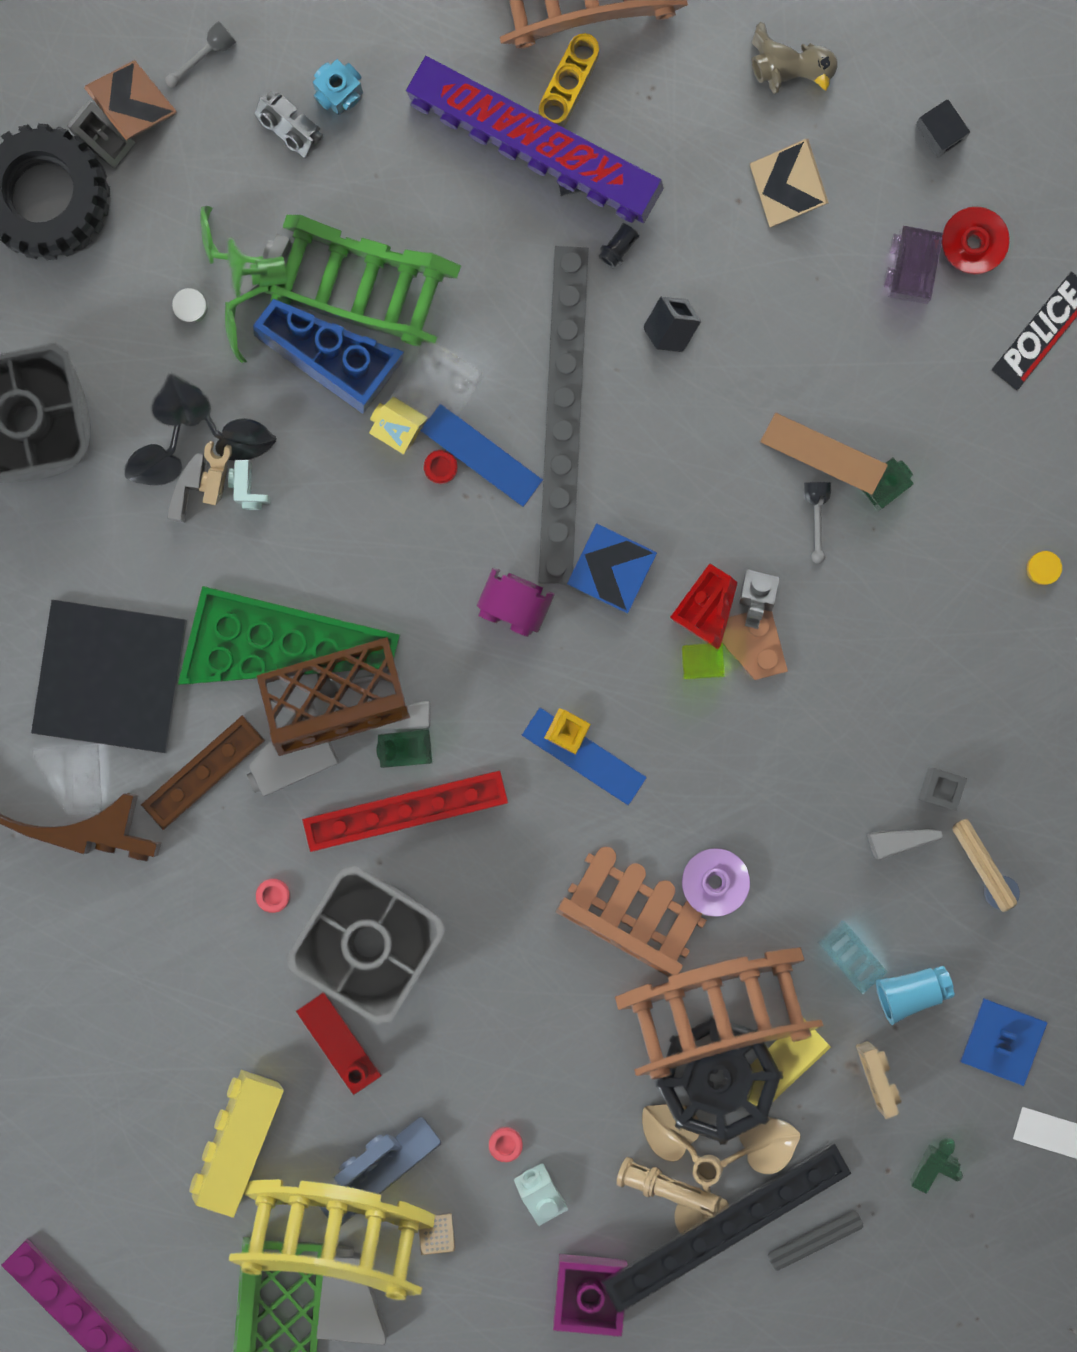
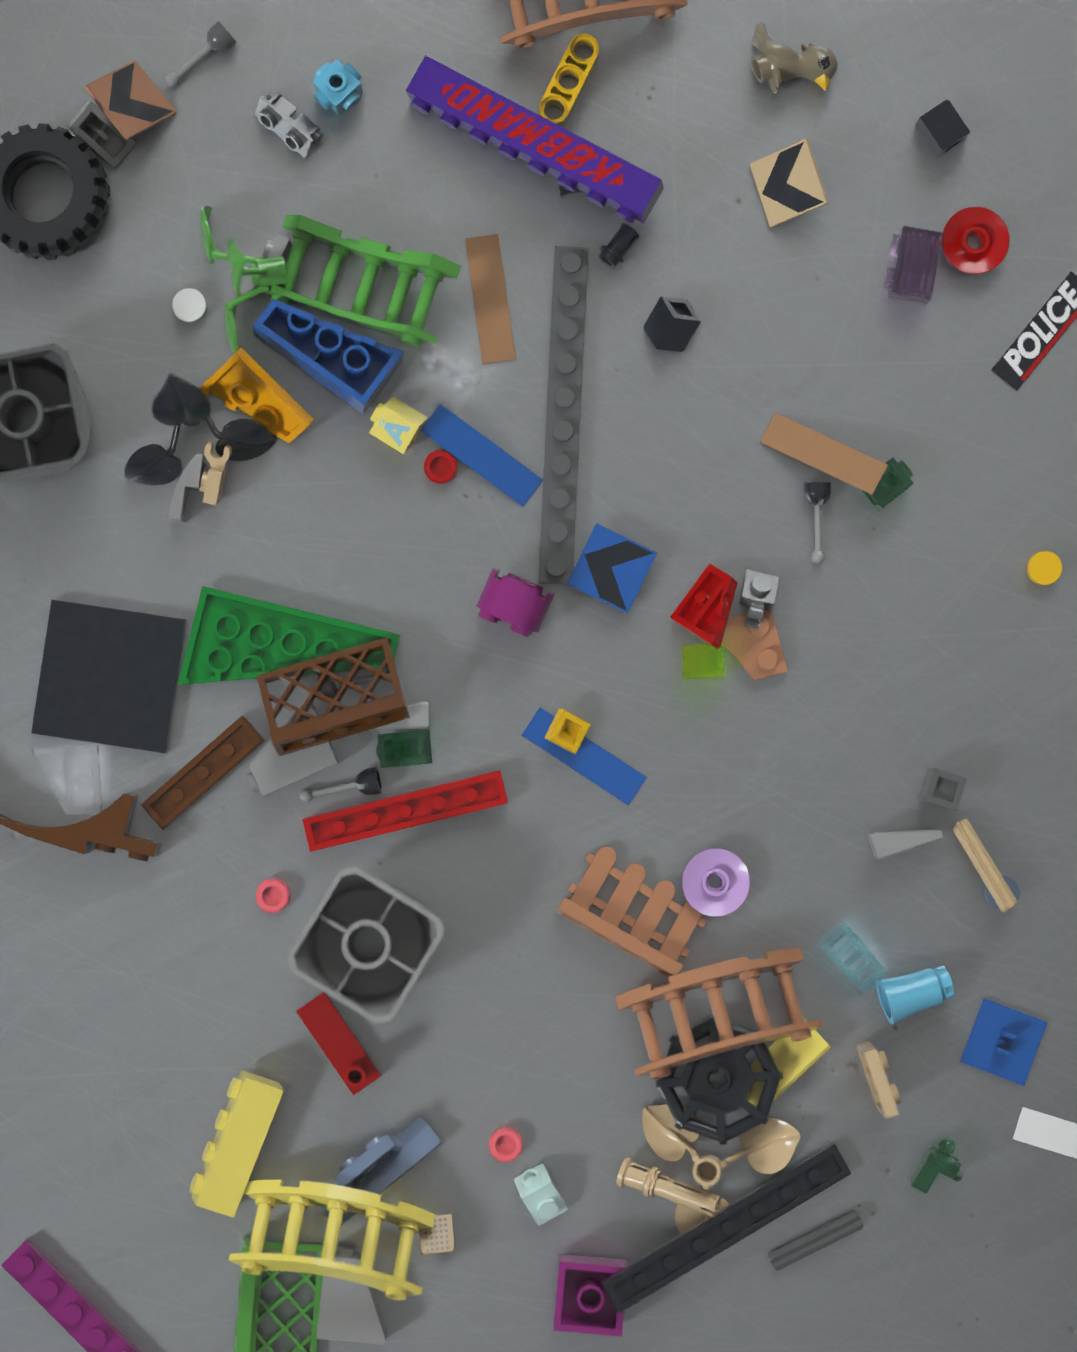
light aqua bracket [228,460,271,510] -> none
none -> light orange wing [200,347,314,443]
none -> hinge [300,767,382,802]
none -> medium nougat sticker [465,234,516,364]

